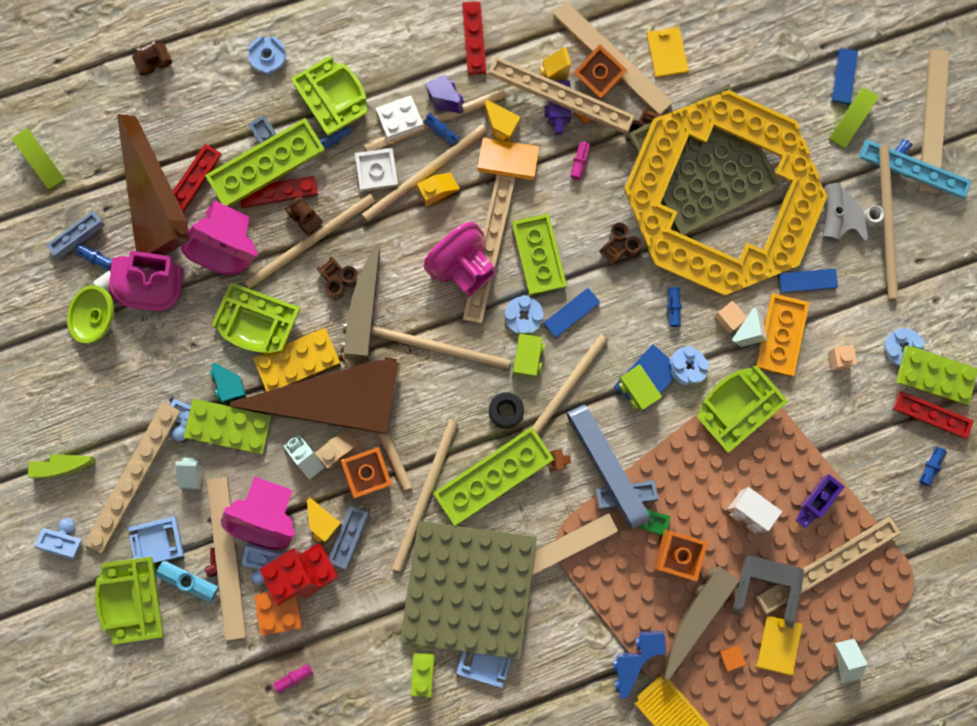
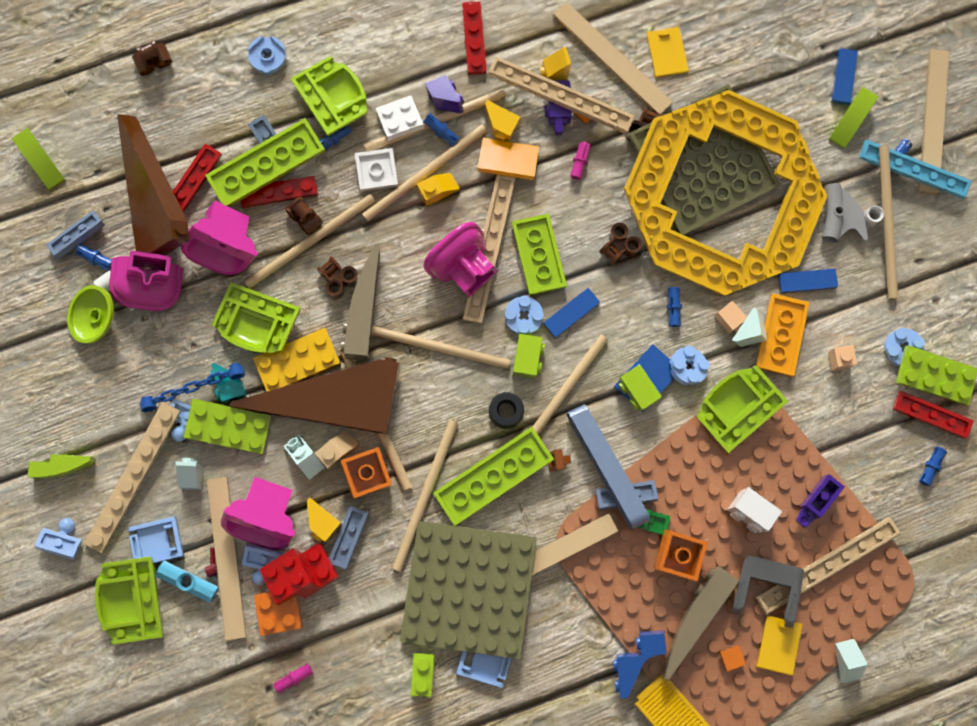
orange brick [574,44,628,100] -> none
none -> blue piece [139,363,245,412]

